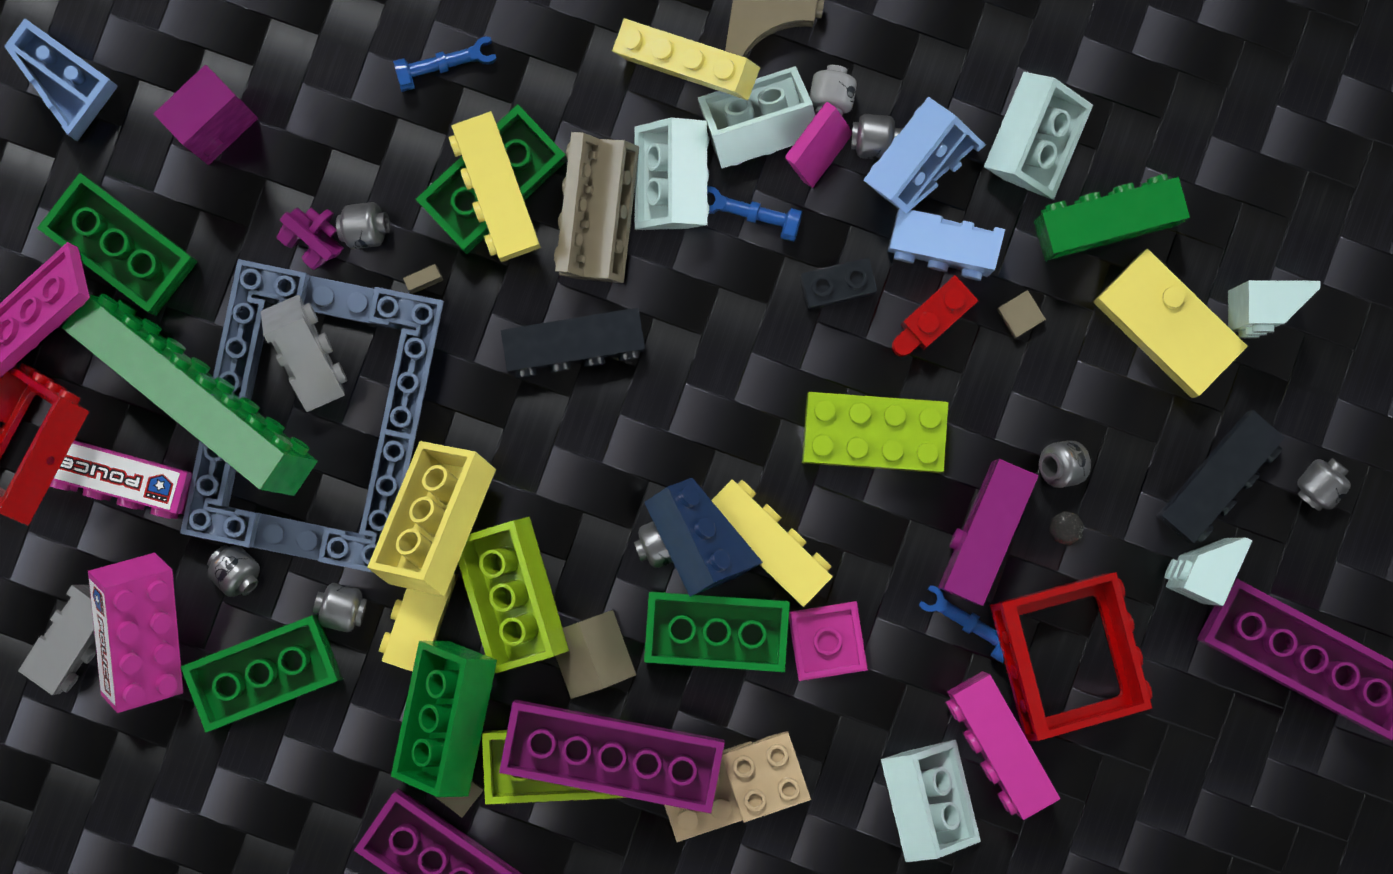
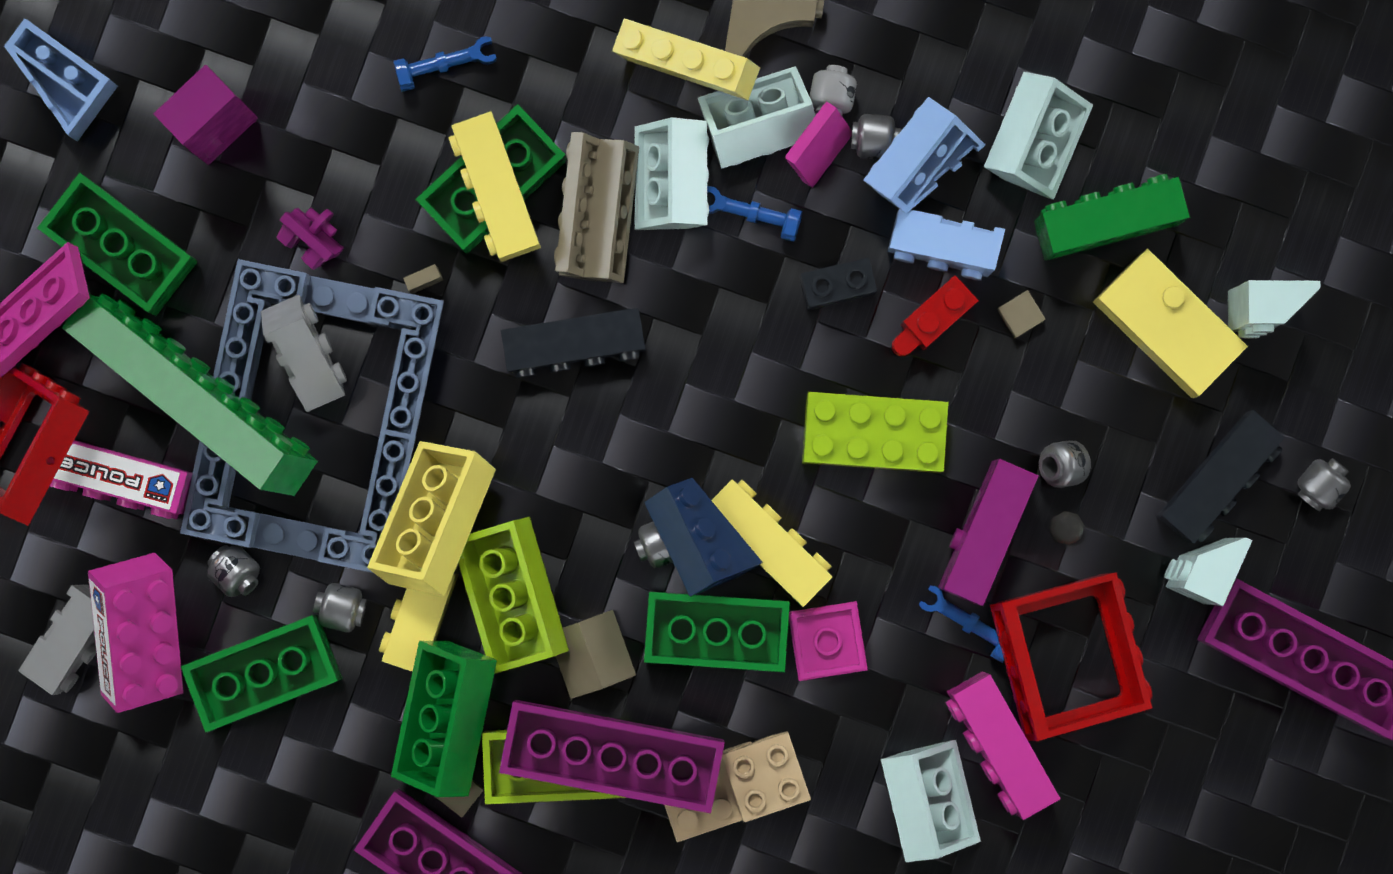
flat silver head [336,202,390,249] -> none

